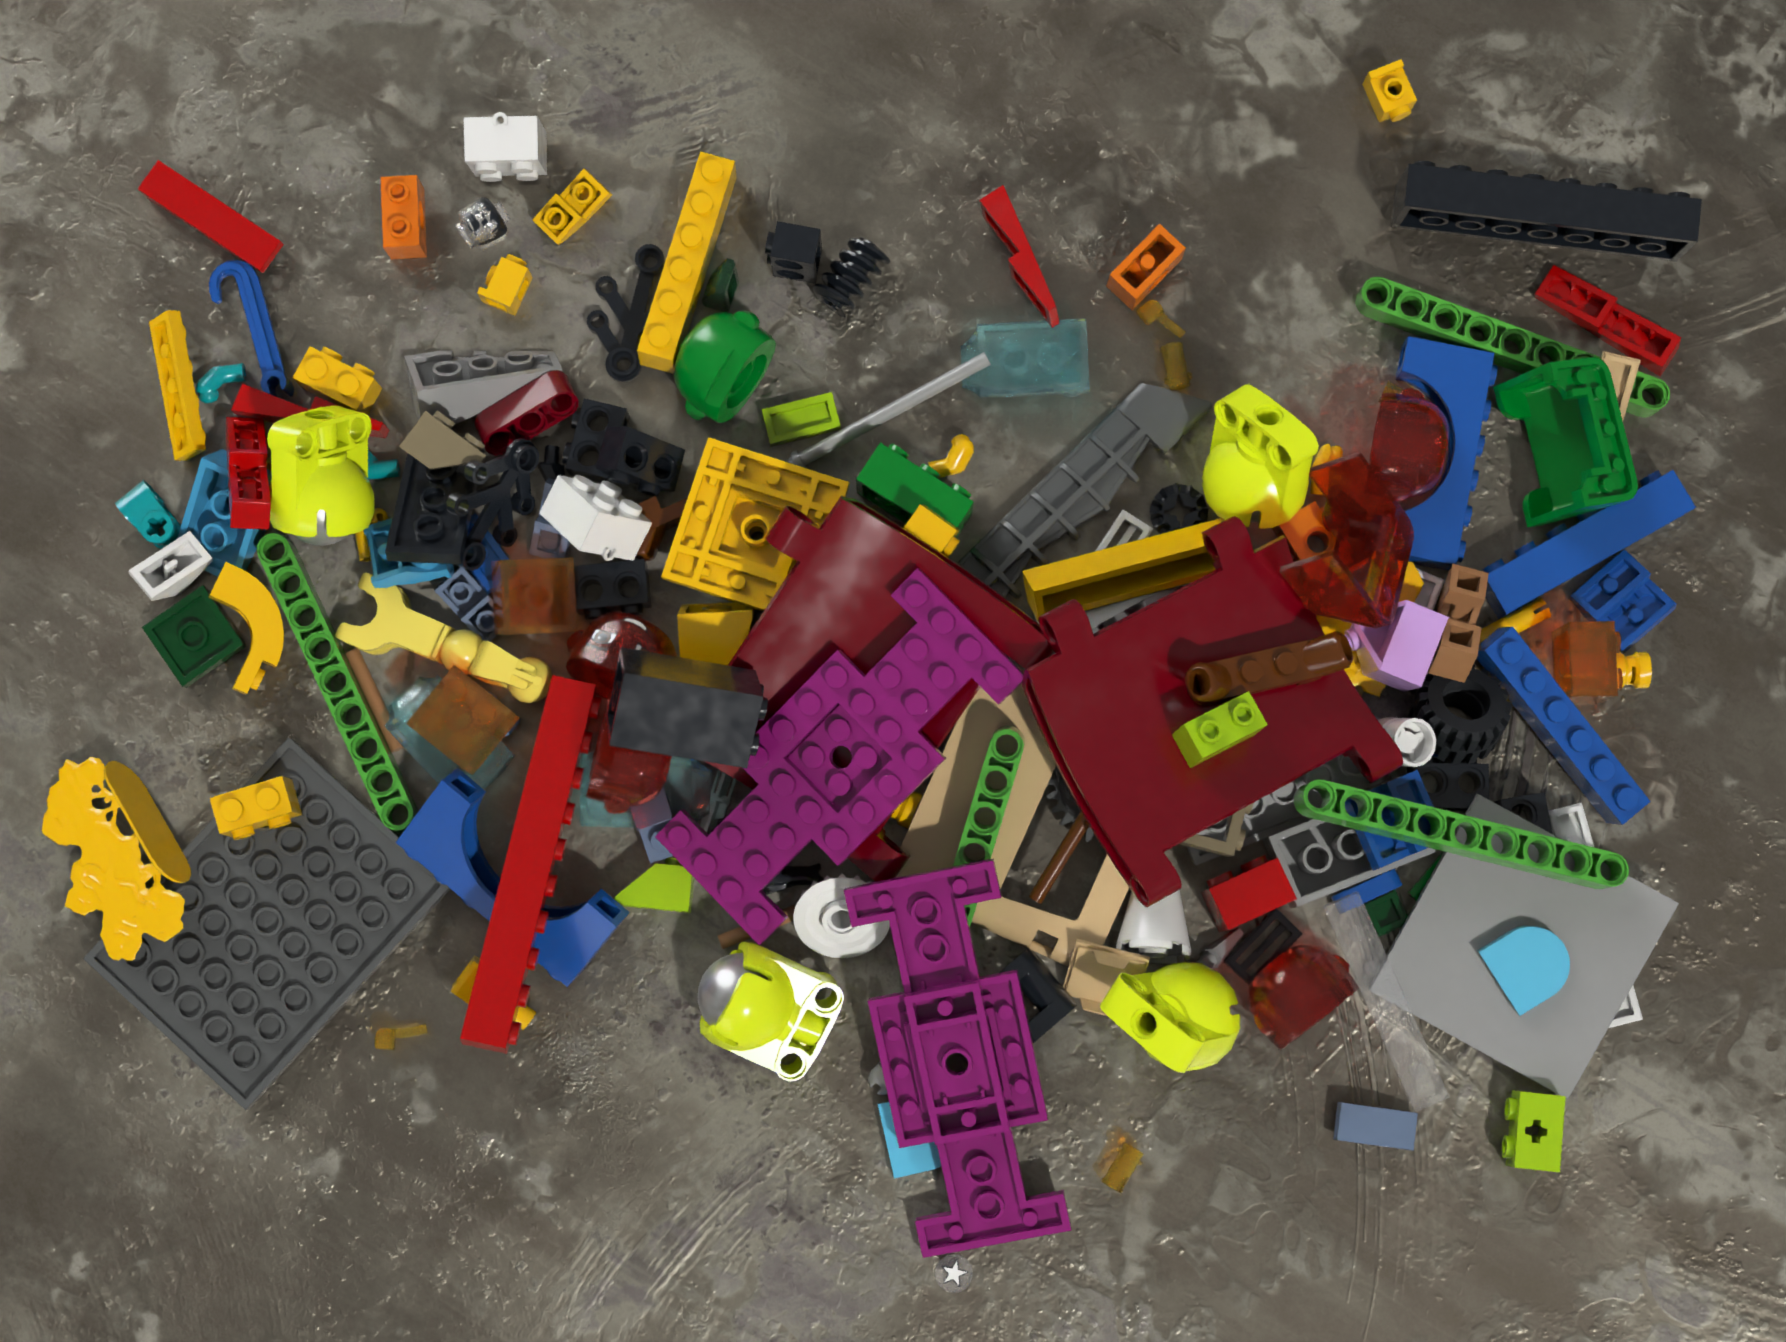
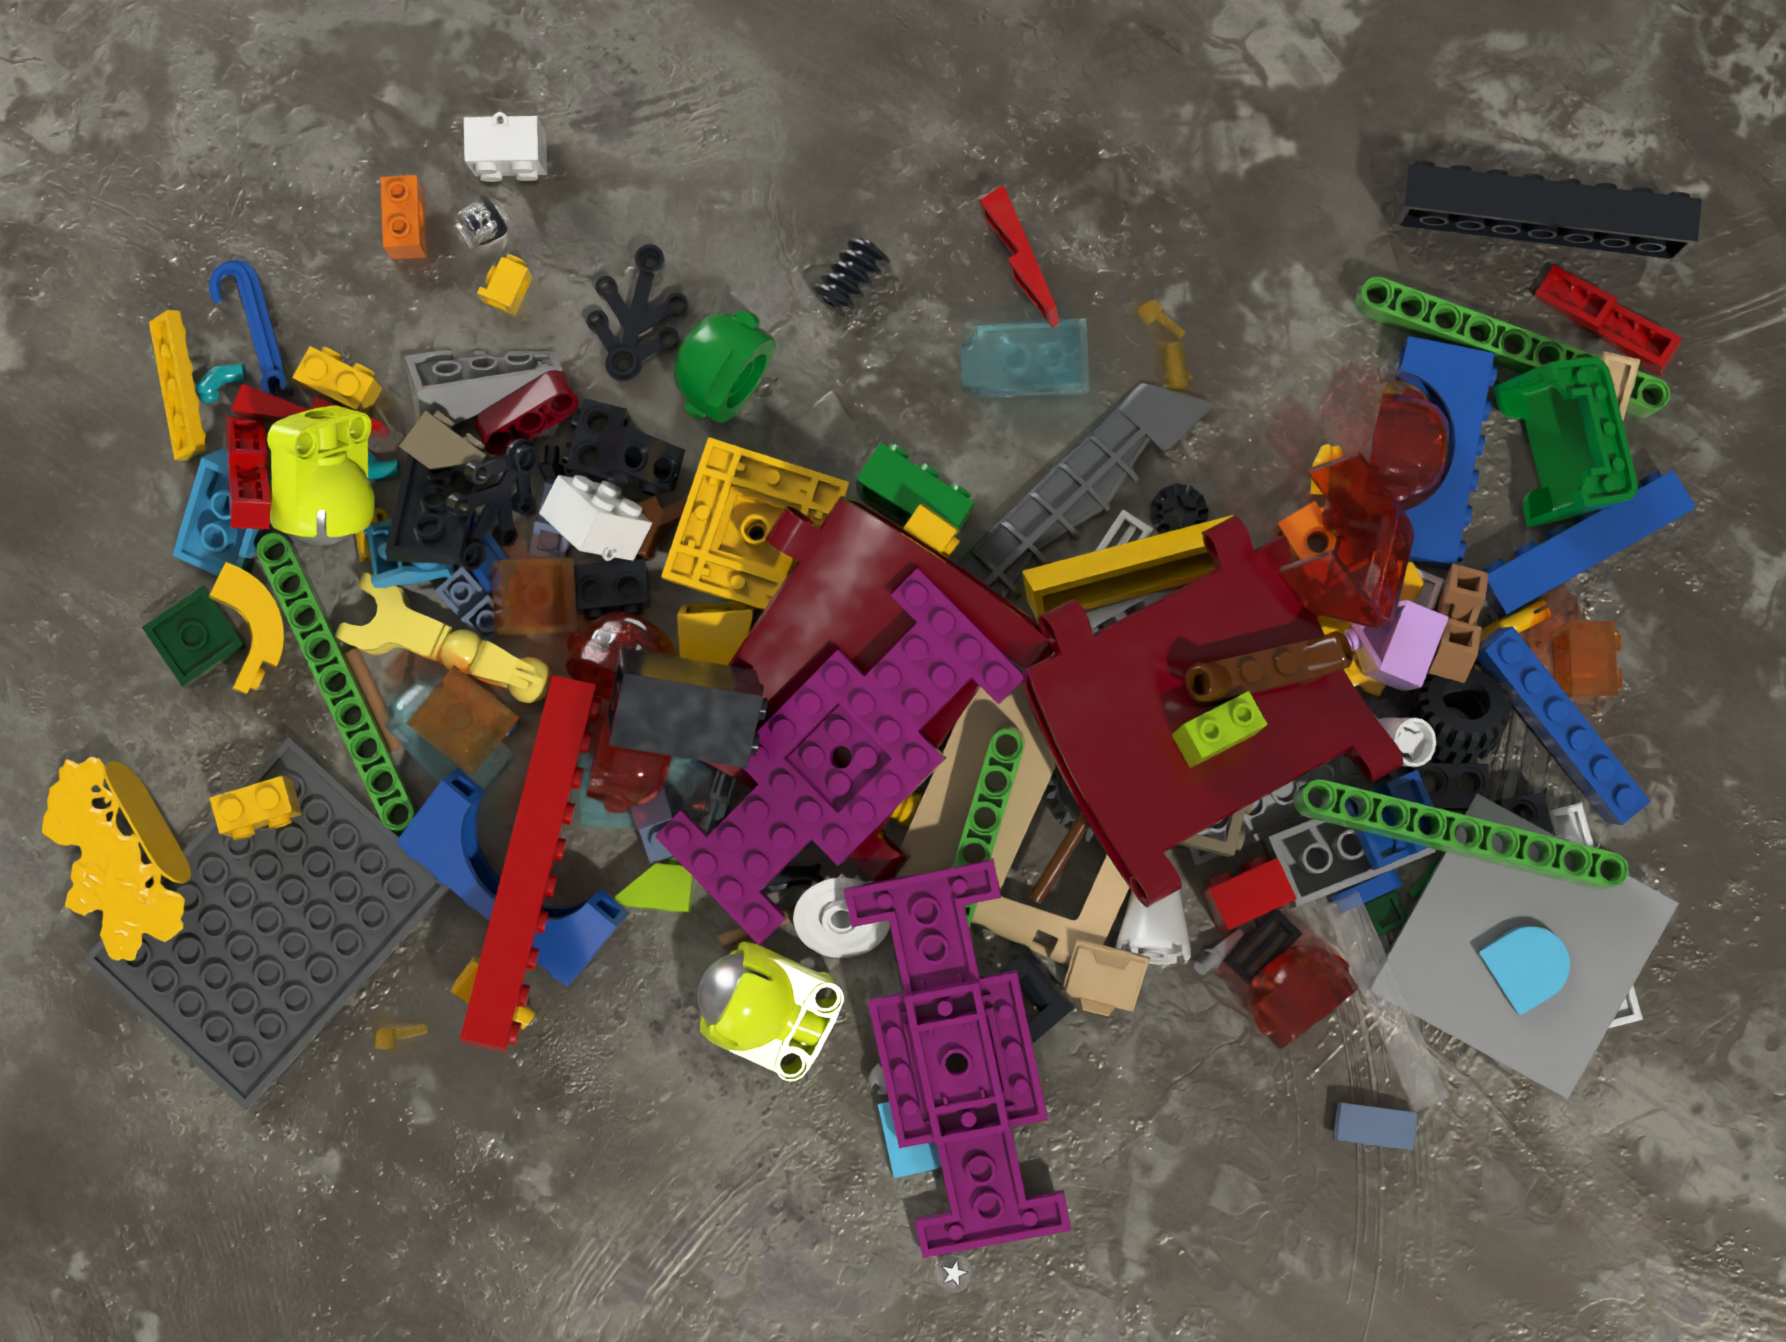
teal piece [115,480,181,549] -> none
white slope [129,531,213,601] -> none
red slope [137,160,284,273] -> none
yellow slope [532,168,613,245] -> none
yellow brick [637,151,737,374] -> none
clear green slope [702,258,739,312] -> none
lime tile [761,392,841,447] -> none
black brick [765,221,822,284] -> none
light grey bar [785,352,991,468] -> none
yellow arm [928,434,974,478] -> none
neon yellow piece [1100,962,1240,1073] -> none
clear yellow pin [1101,1142,1144,1194] -> none
orange brick [1106,223,1186,310] -> none
neon yellow piece [1202,384,1318,529] -> none
yellow brick [1362,59,1417,122] -> none
lime brick [1501,1090,1566,1172] -> none
blue slope [1570,549,1676,654] -> none
yellow wheel [1605,652,1652,689] -> none

